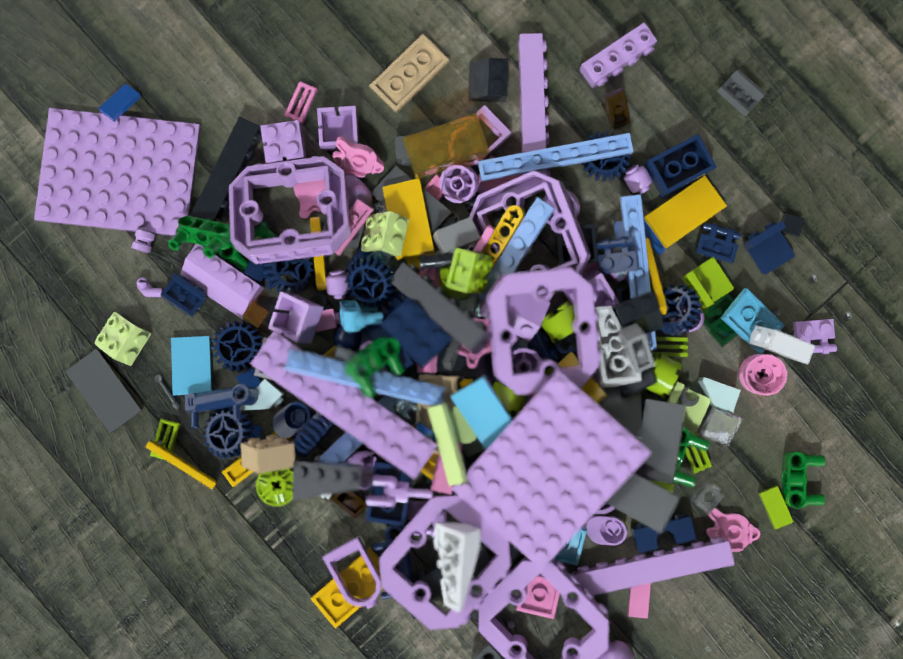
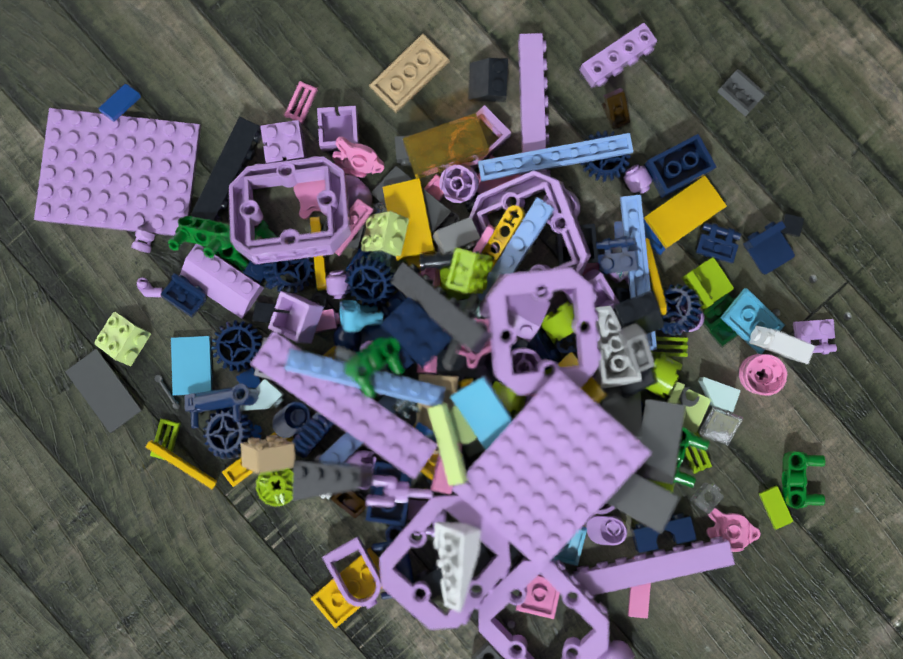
clear orange tile [242,301,269,328] -> none

